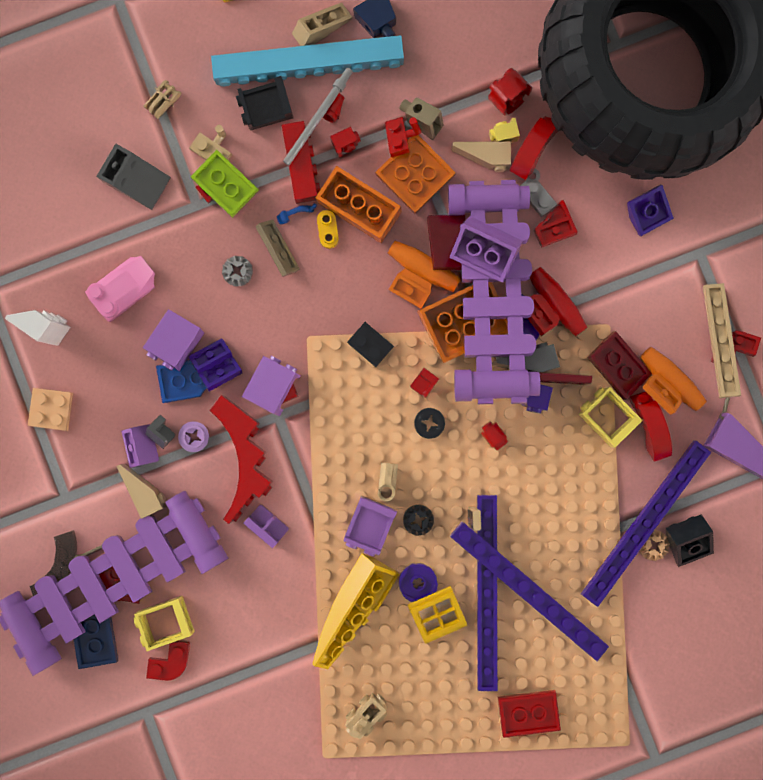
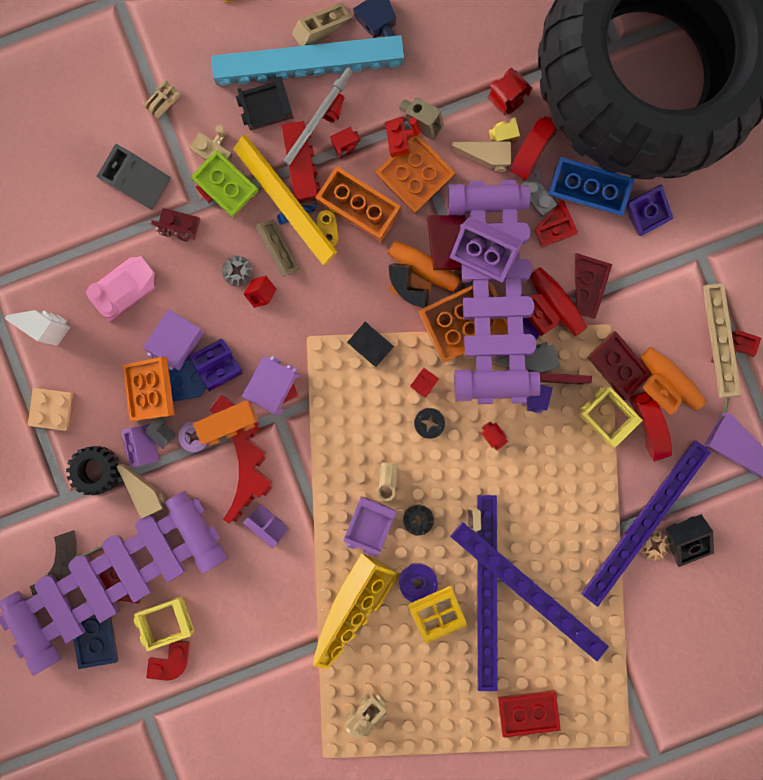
none -> black tyre [66,446,120,495]
none -> orange plate [122,357,174,422]
none -> dark red bracket [150,208,200,242]
none -> orange brick [192,400,259,446]
none -> yellow tile [233,135,337,265]
none -> red panel [244,275,276,308]
none -> black brick [389,263,429,308]
none -> blue brick [548,157,634,216]
none -> dark red wing [575,253,612,319]

